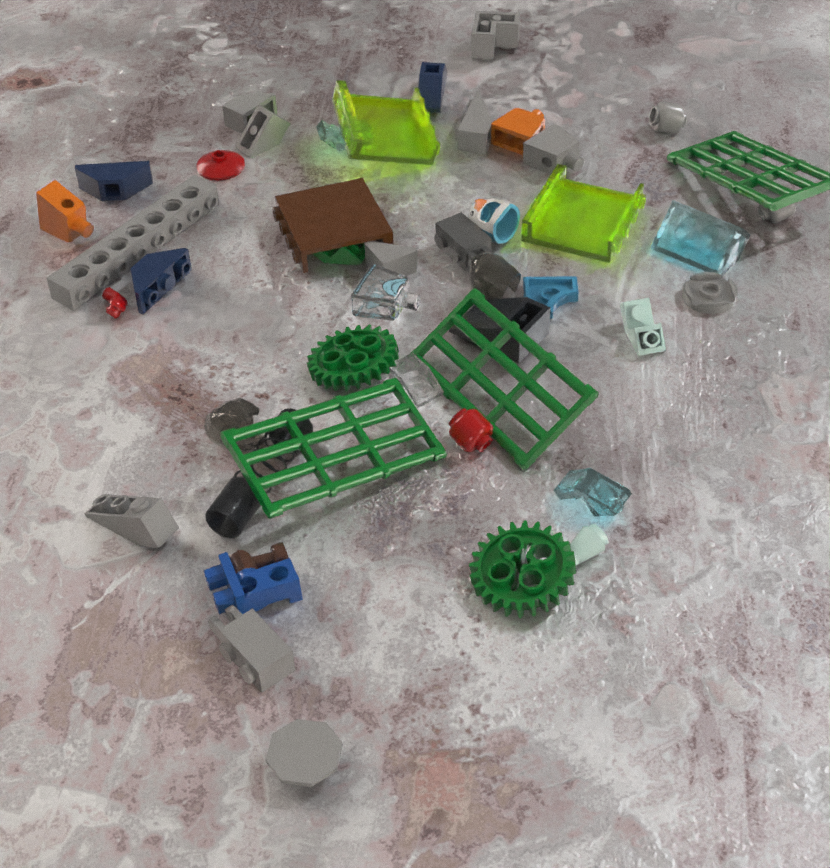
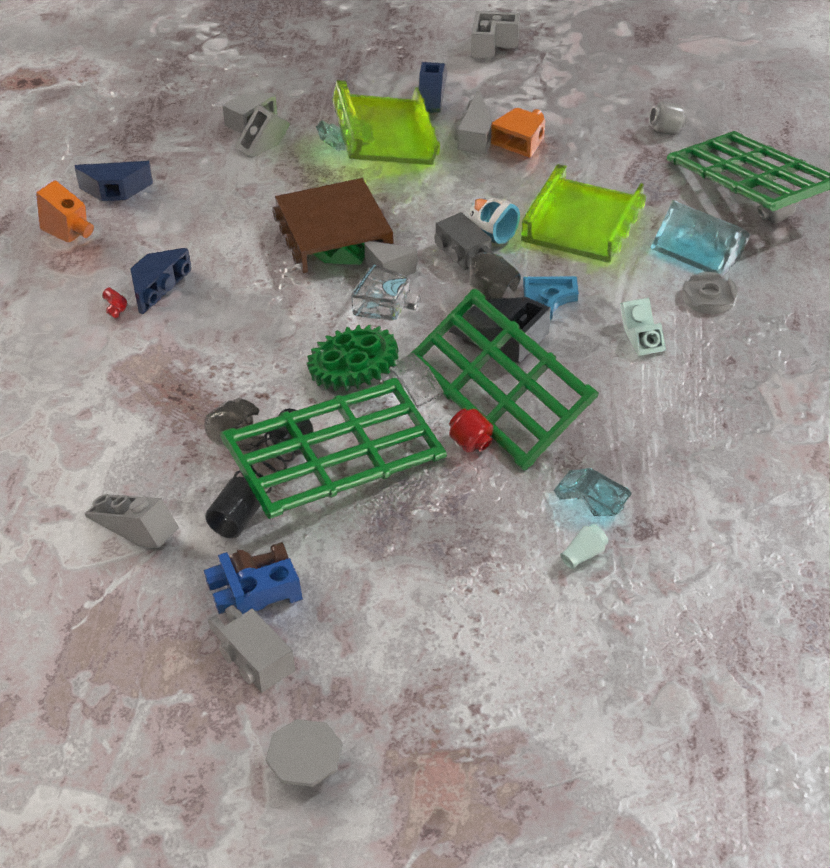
light grey brick [46,174,219,311] -> none
red dish [196,150,245,181] -> none
green gear [469,520,577,618] -> none
light grey torso [523,124,584,175] -> none

